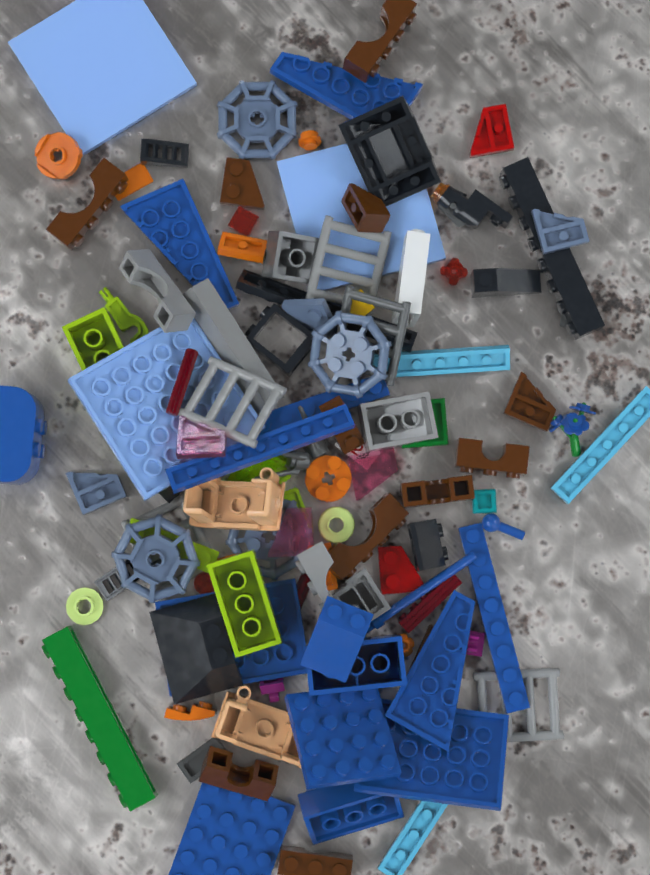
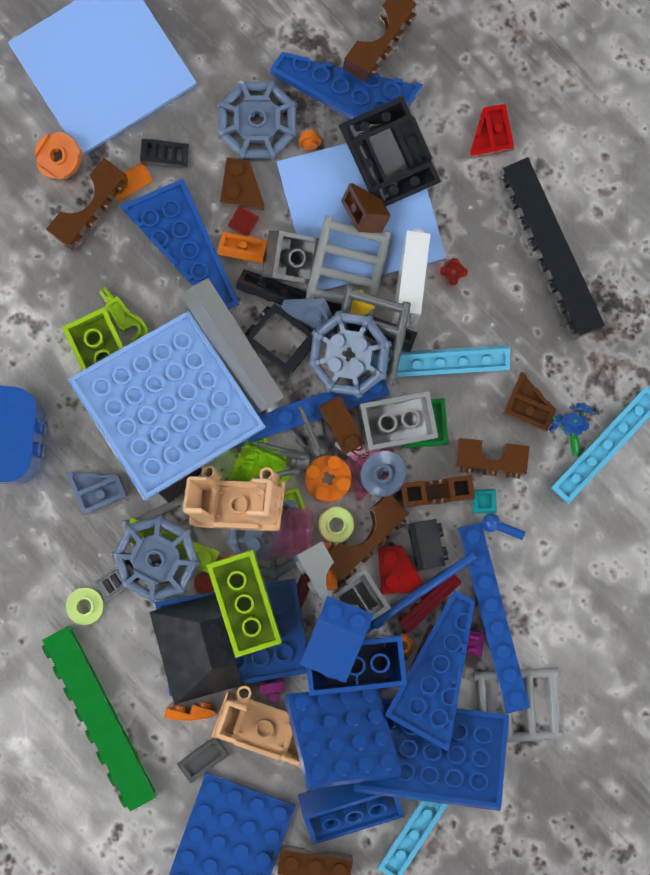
light grey arch [119,249,196,333] -> none
blue plate [165,404,355,494] -> none
dark red axle [166,348,198,416] -> none
clear pink wing [176,416,227,459] -> none
light grey bar [178,356,287,448] -> none
reddish brown arch [199,746,279,801] -> none
black plate [431,182,513,229] -> none
black slope [470,268,542,298] -> none
sand blue wing [531,209,590,255] -> none
none -> sand blue dish [361,451,406,497]

